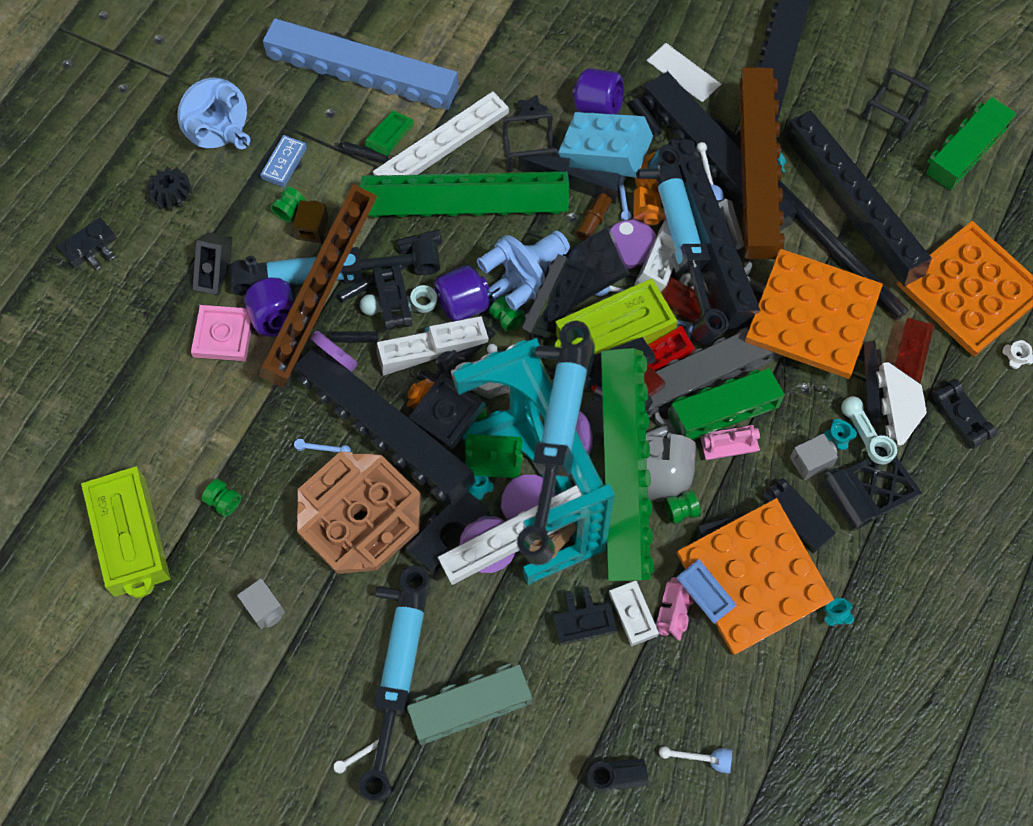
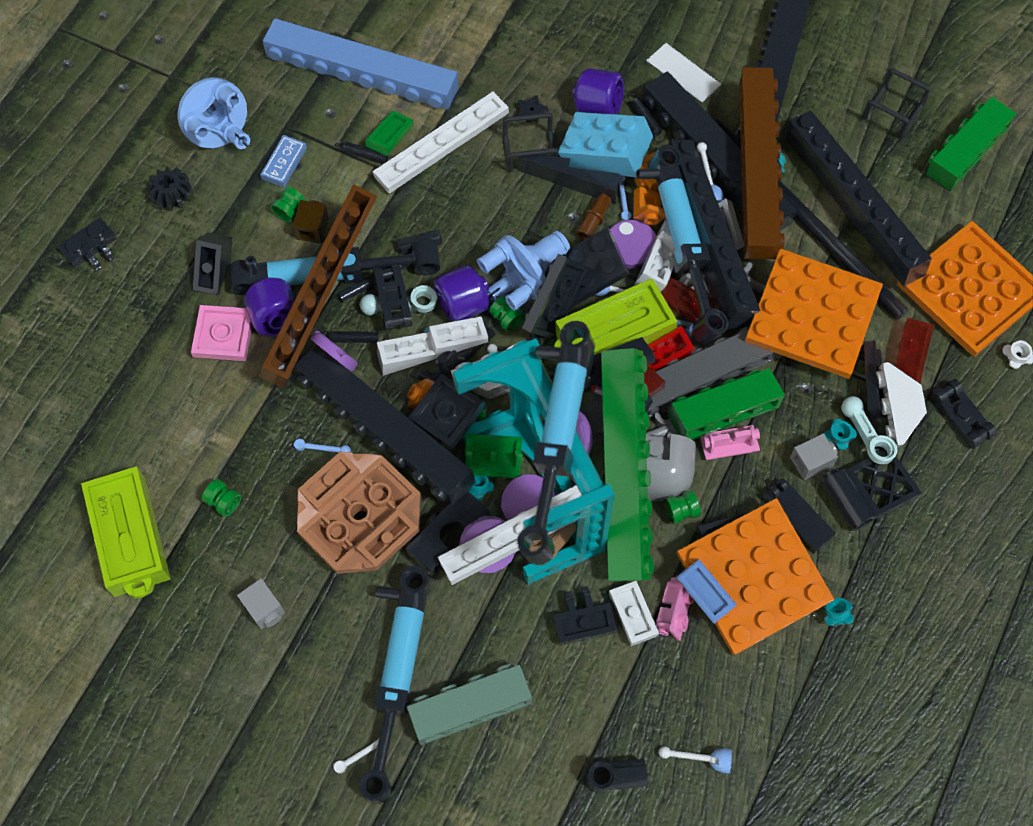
green brick [360,172,569,217] -> none

